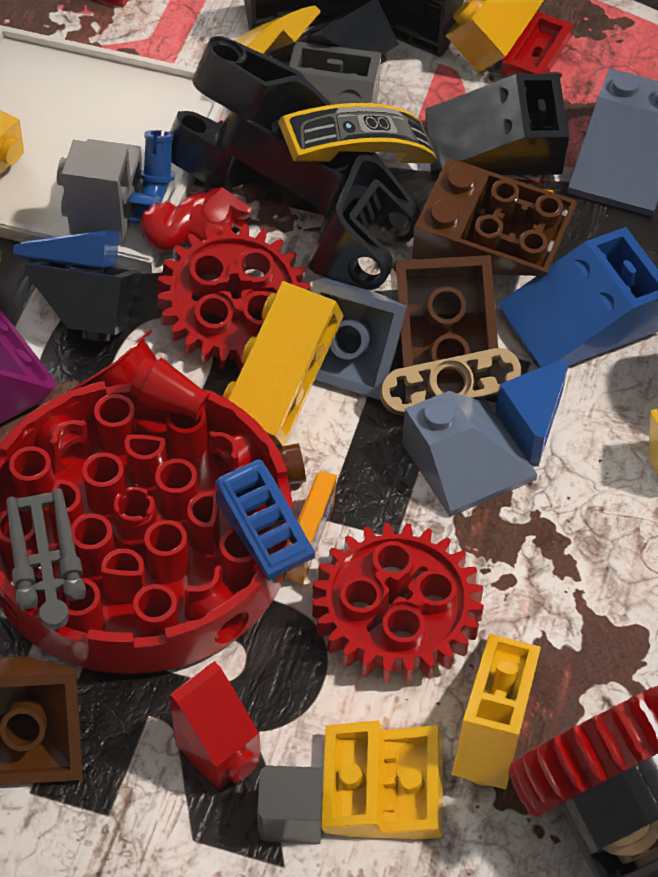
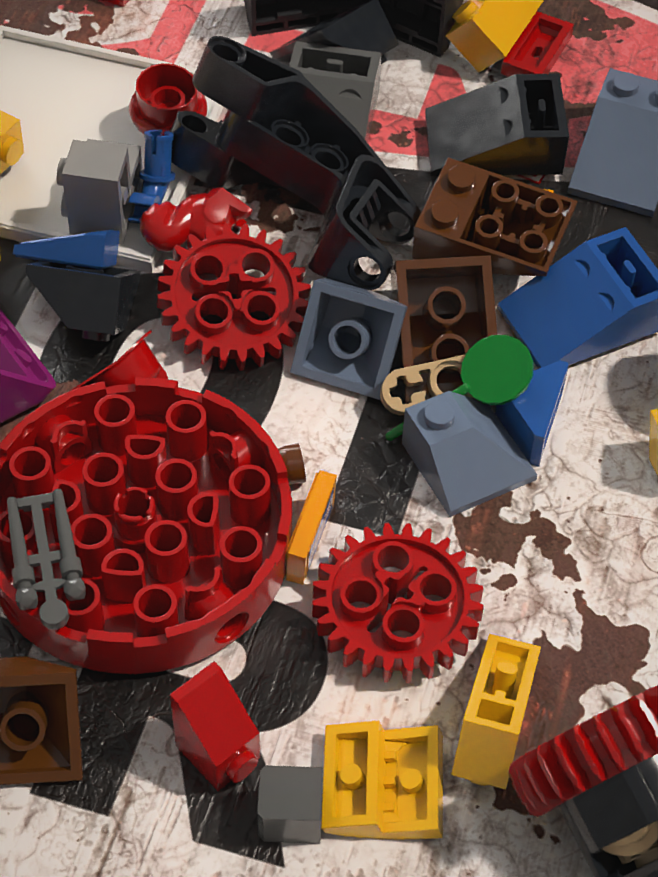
red cone [130,357,210,420] -> none
blue slope [215,460,315,581] -> none
yellow brick [223,281,343,446] -> none
yellow slope [235,5,321,54] -> none
slope [278,103,437,164] -> none
none -> red piece [129,63,208,136]
none -> green piece [385,335,534,441]

